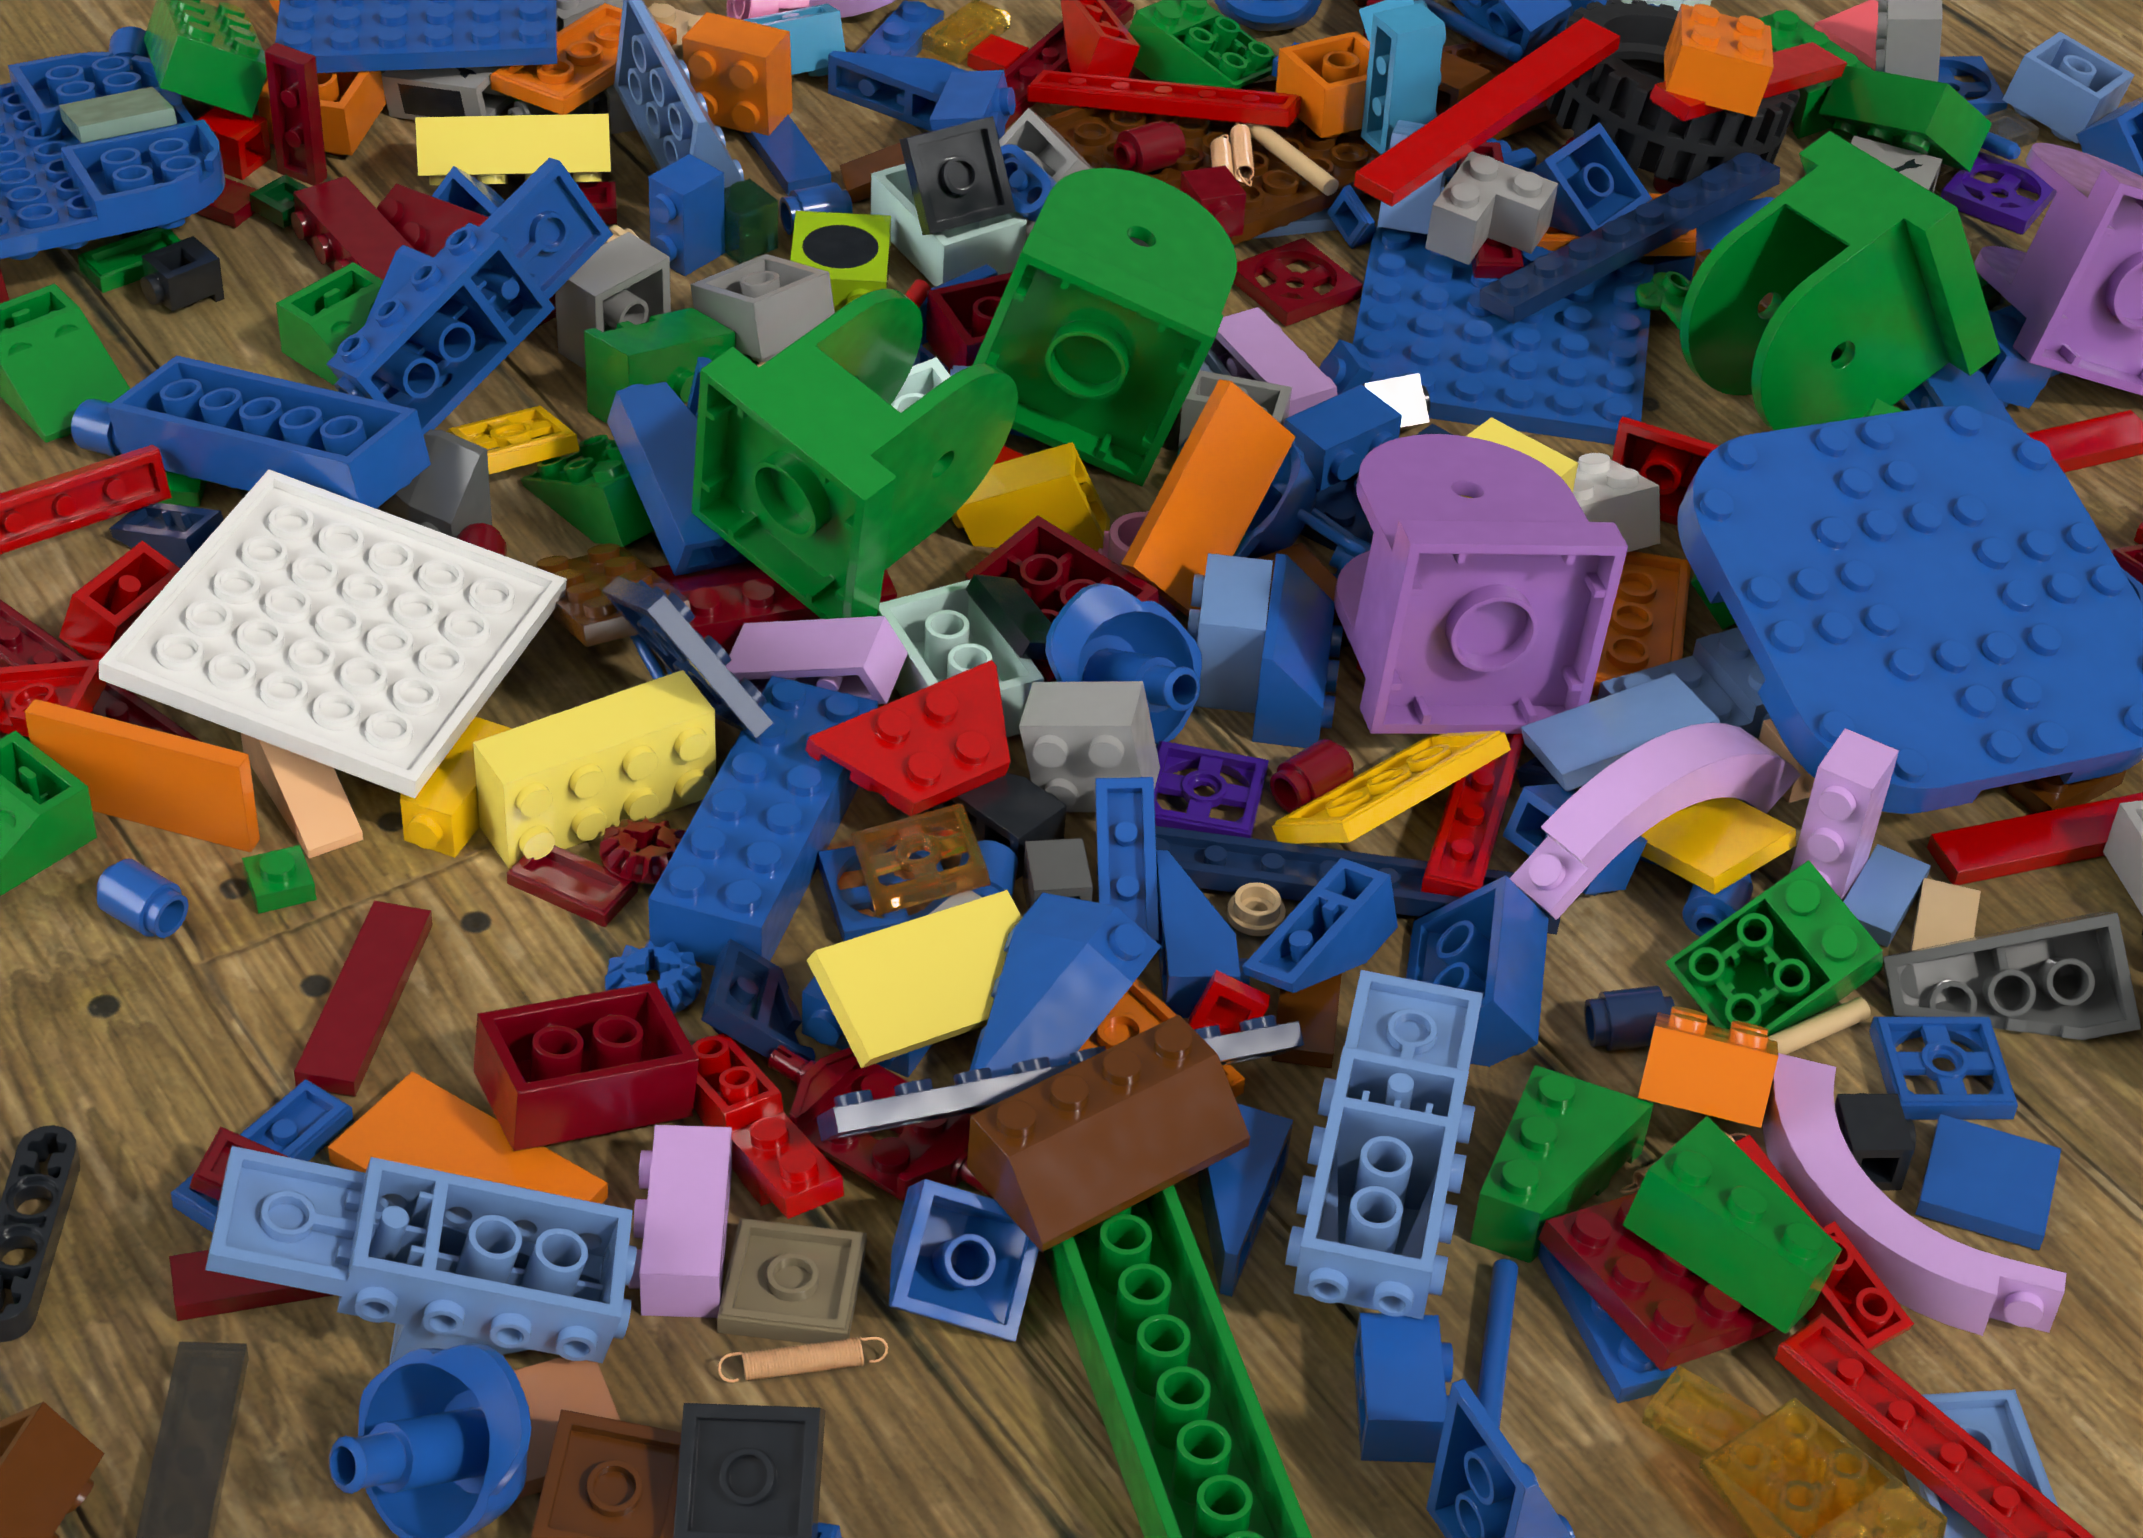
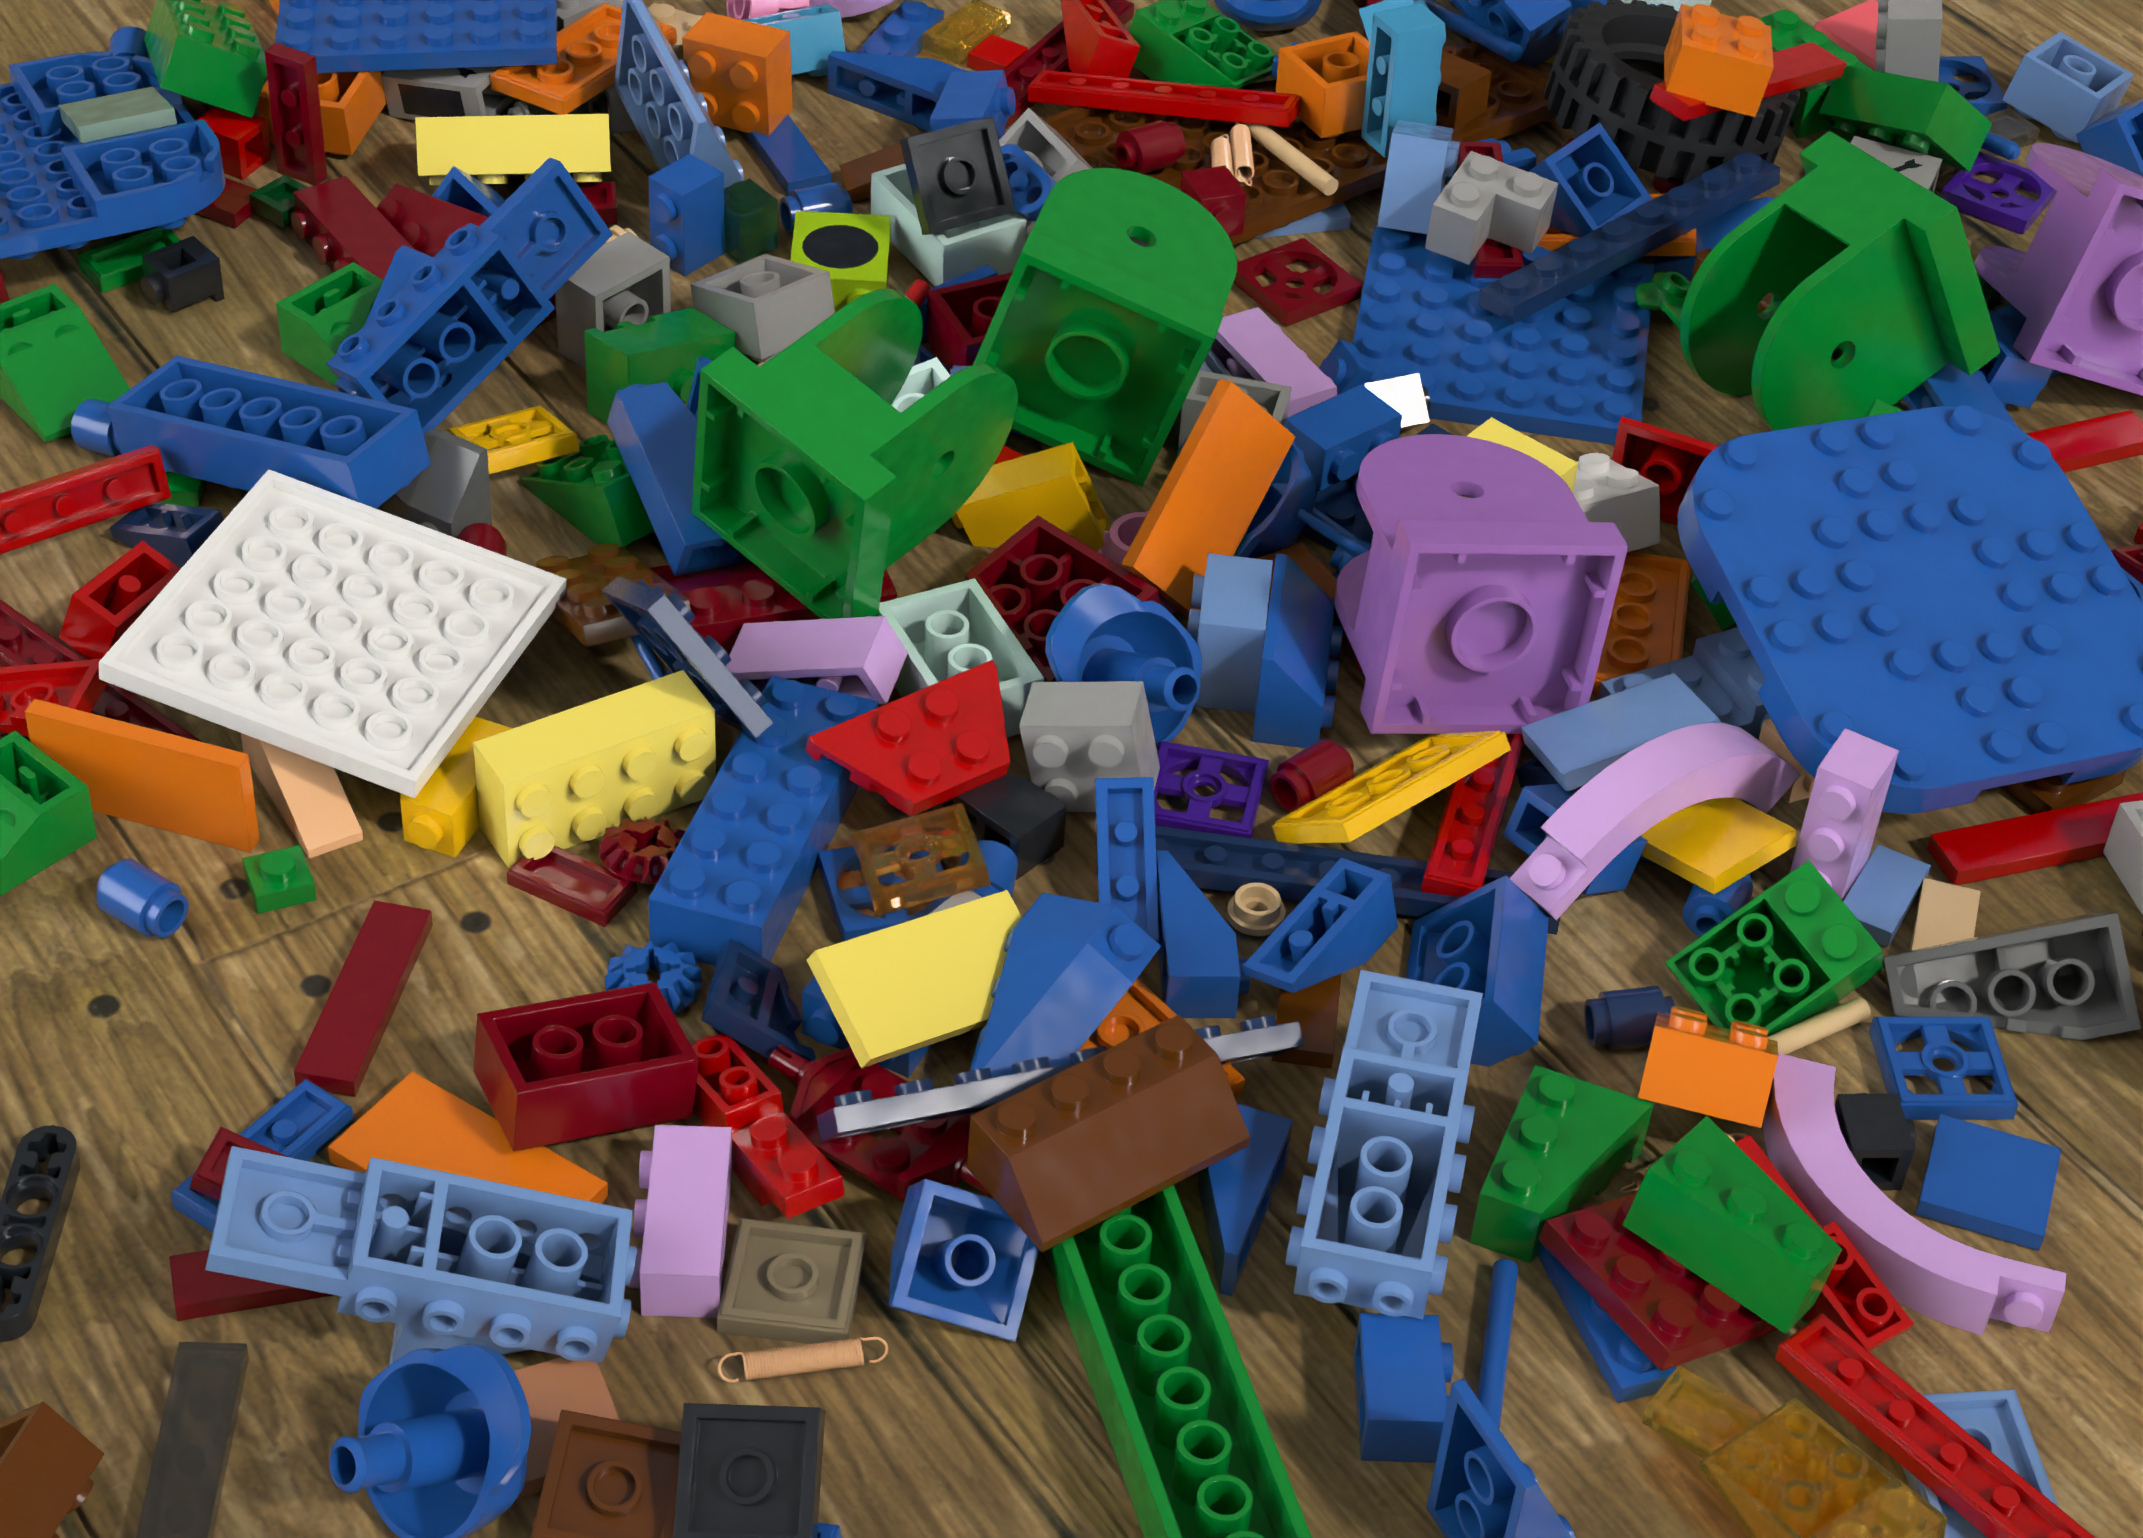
black tile [965,574,1052,660] -> none
dark grey brick [1022,838,1093,910] -> none
red plate [1188,970,1270,1035] -> none
blue slope [1327,185,1377,249] -> none
red tile [1354,17,1621,207] -> none

